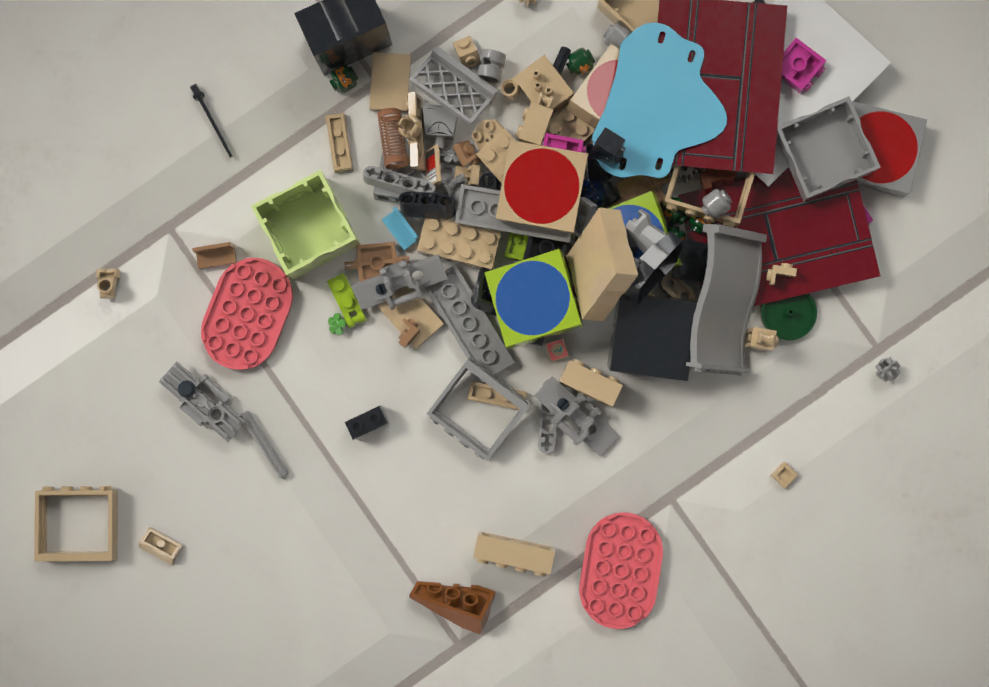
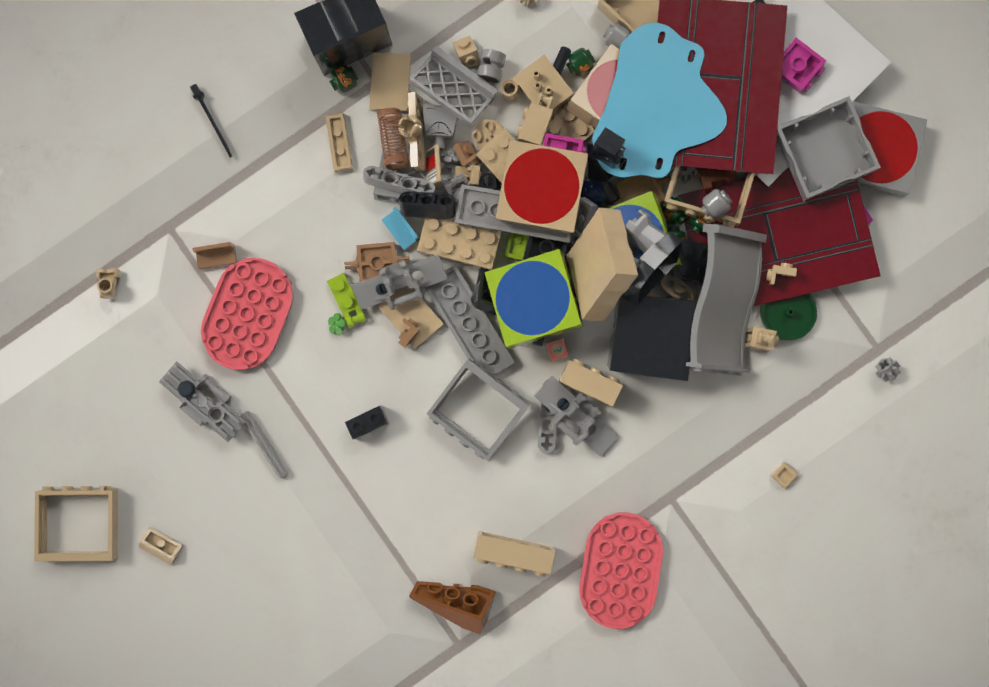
yellowish green tile [251,170,361,280] -> none
tan tile [467,381,527,410] -> none

